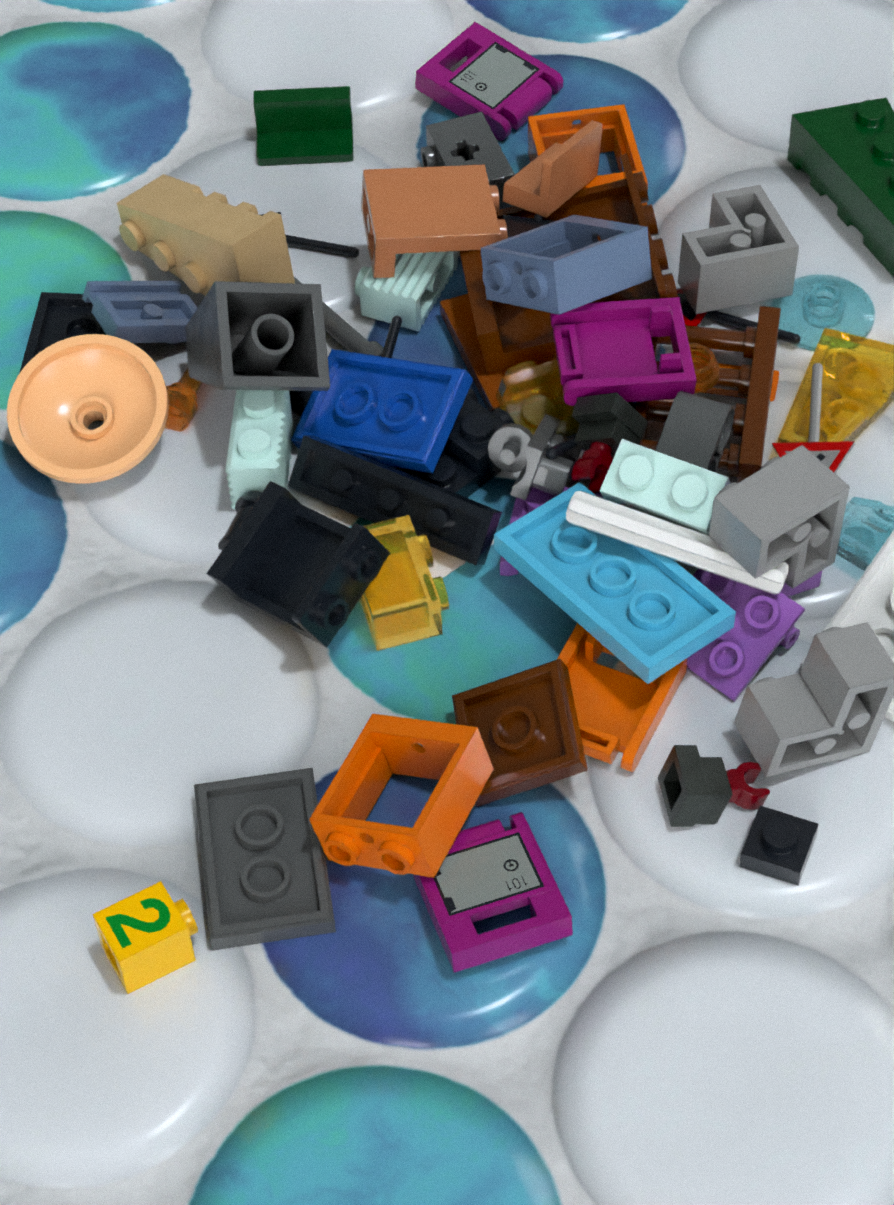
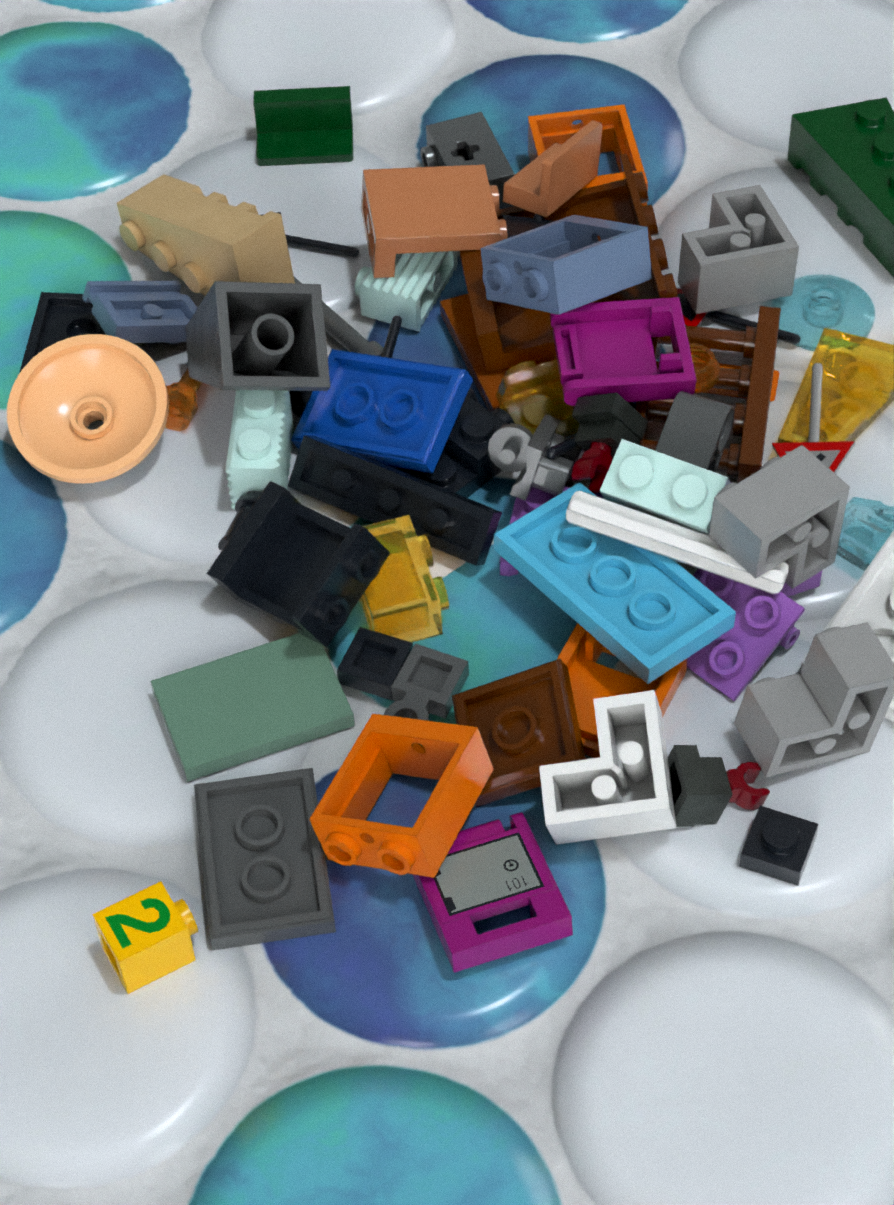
magenta container [415,22,564,141] -> none
none -> sand green tile [151,633,355,782]
none -> black plate [337,627,413,700]
none -> dark grey plate [384,643,469,745]
none -> white brick [539,690,677,845]

